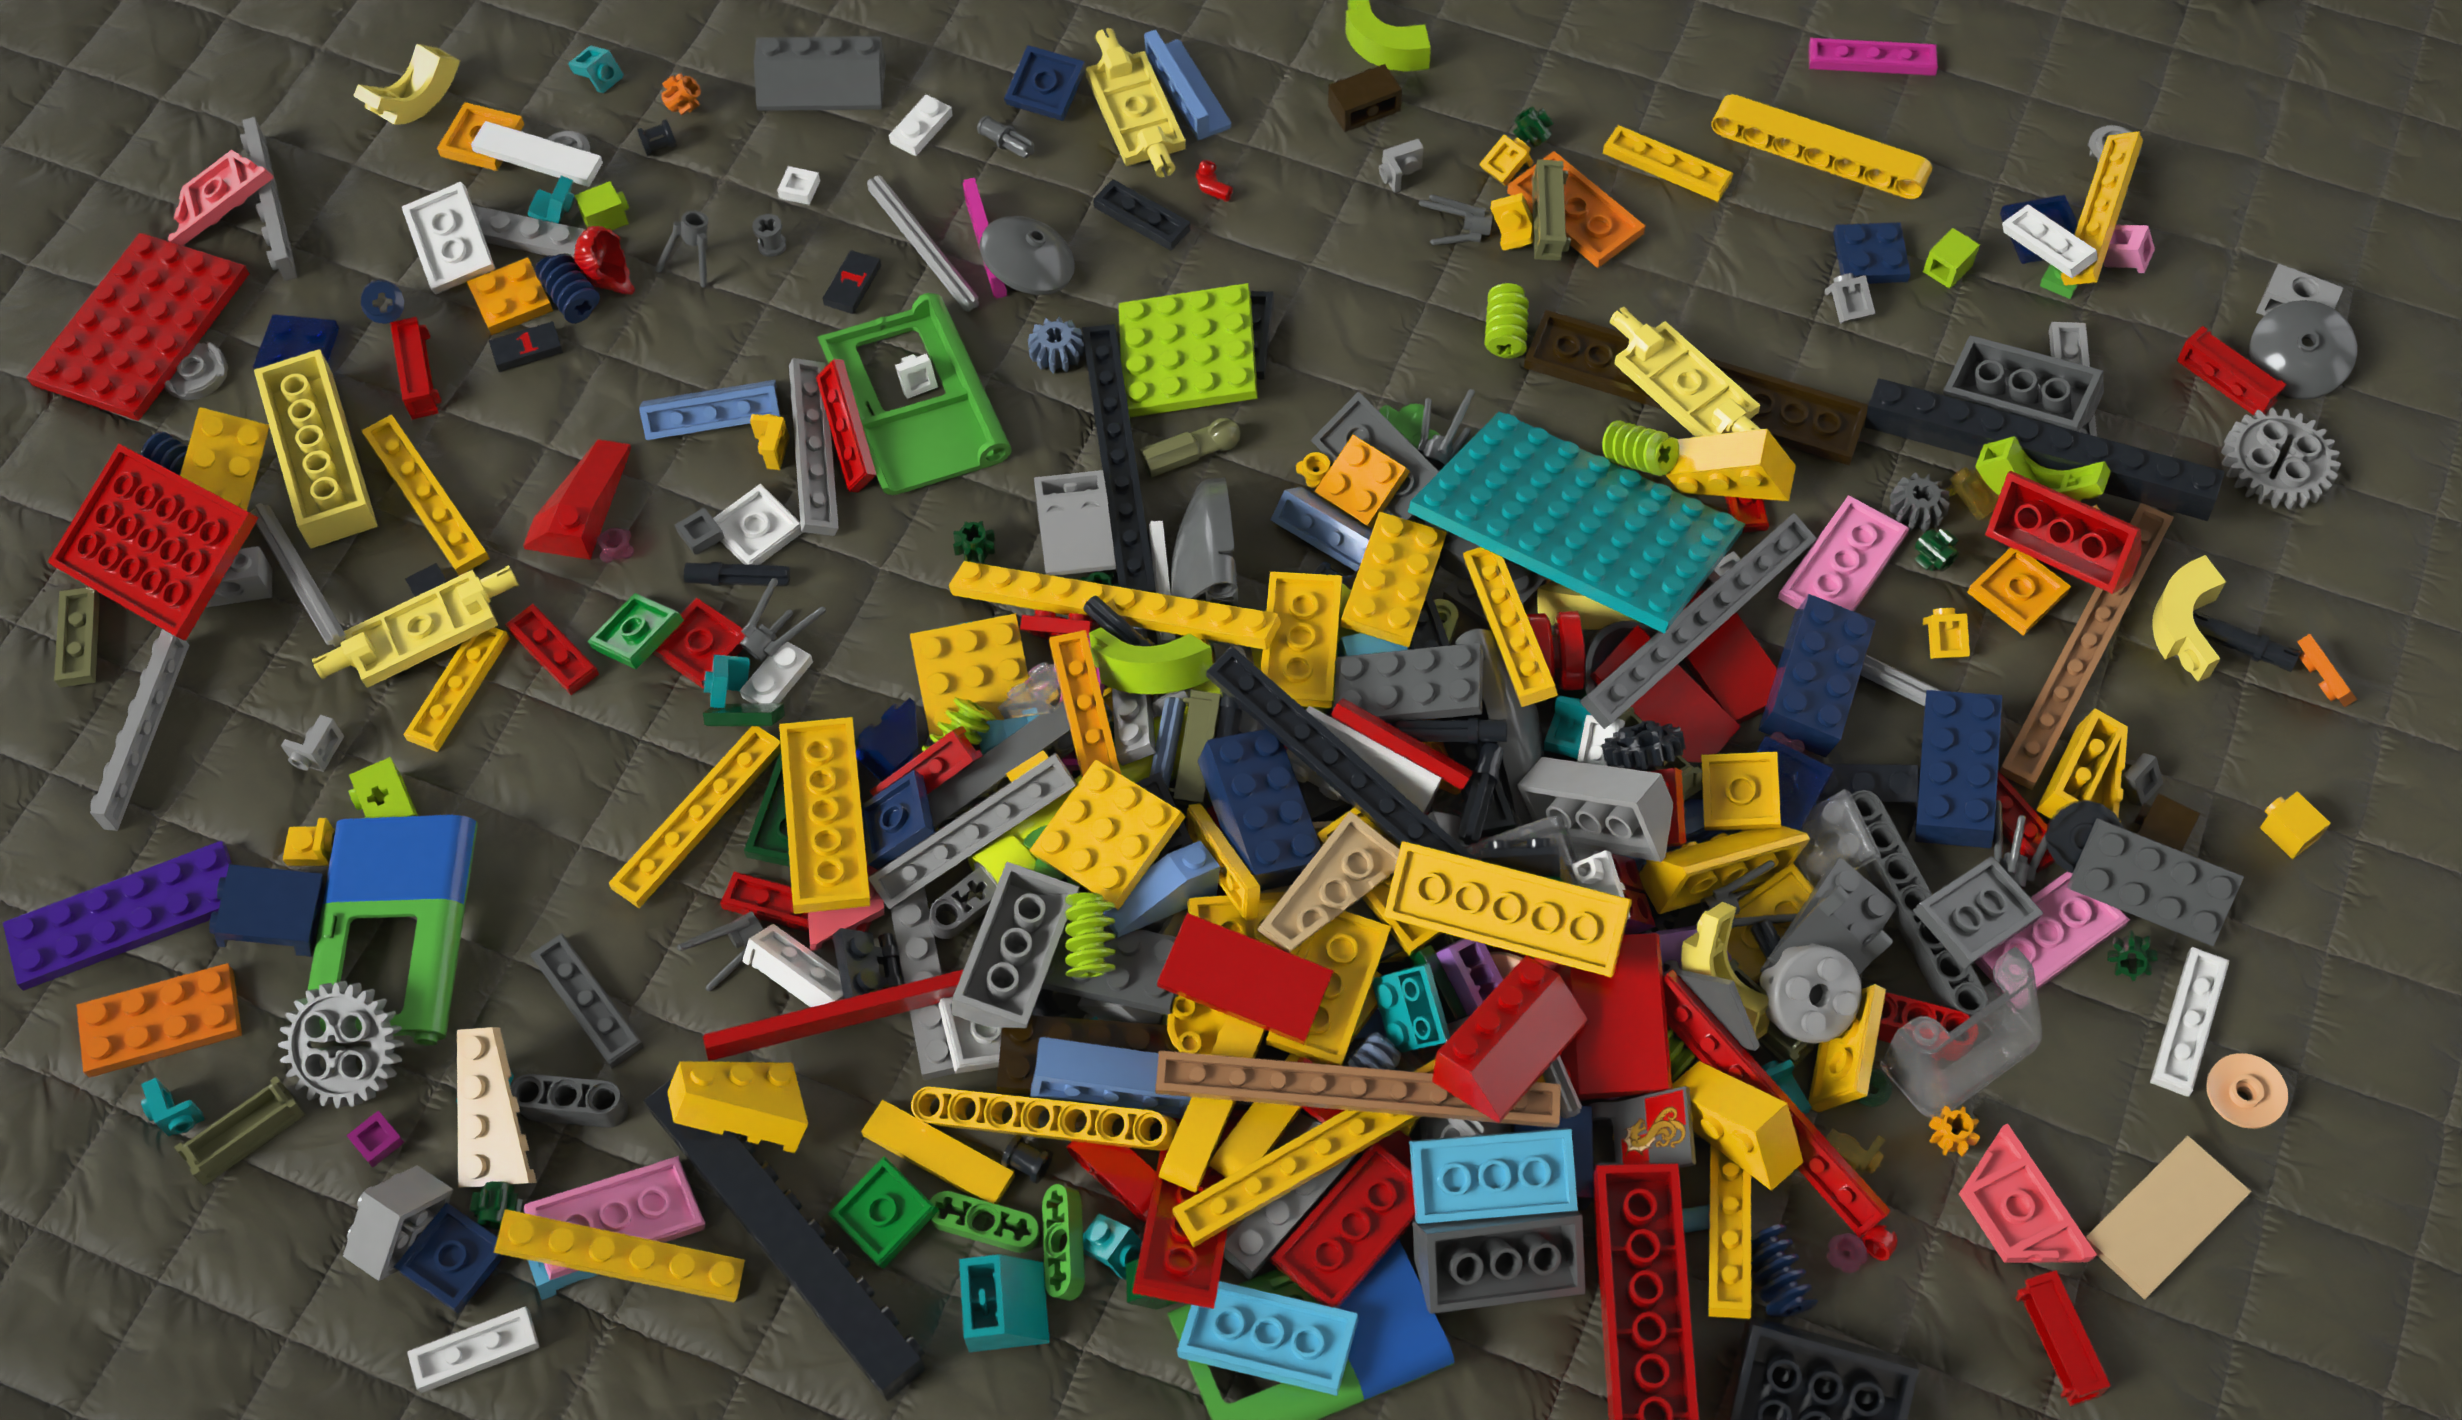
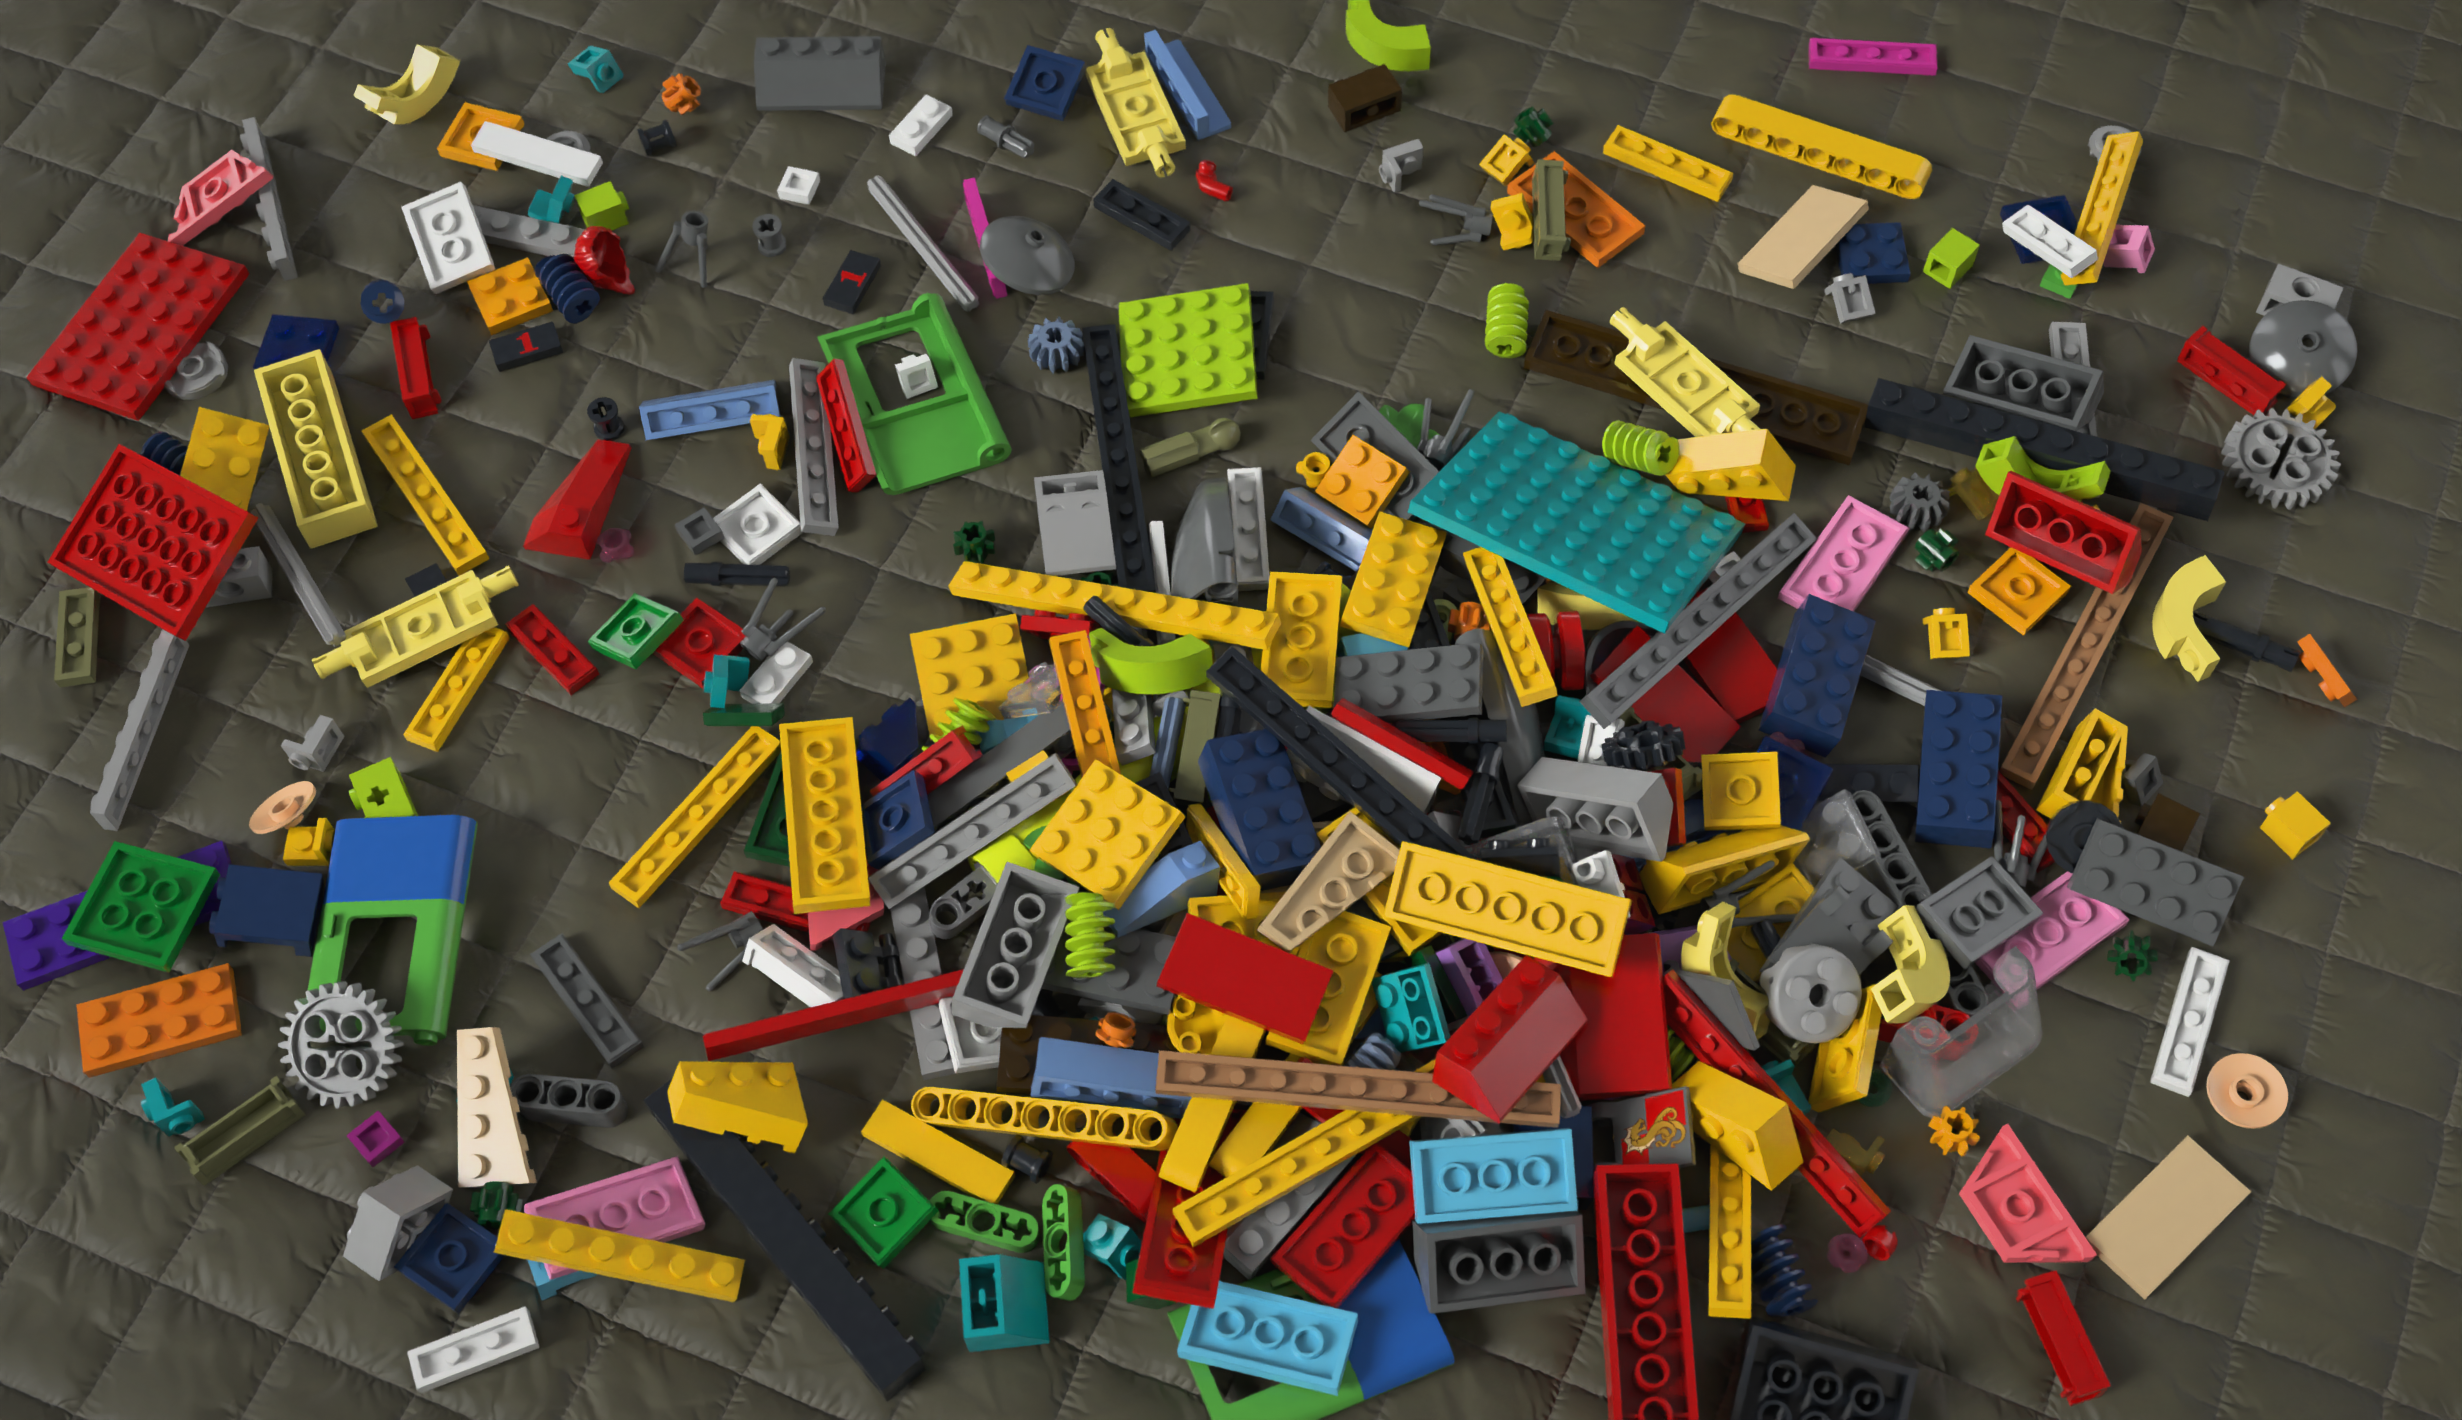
none -> green plate [62,841,220,973]
none -> light nougat dish [249,781,316,834]
none -> black bush [587,397,624,441]
none -> orange plate [1096,1012,1137,1048]
none -> white tile [1227,467,1270,591]
none -> orange gear [1447,602,1491,641]
none -> tan tile [1738,185,1869,289]
none -> light yellow arch [1871,905,1950,1023]
none -> yellow bracket [2287,376,2336,429]

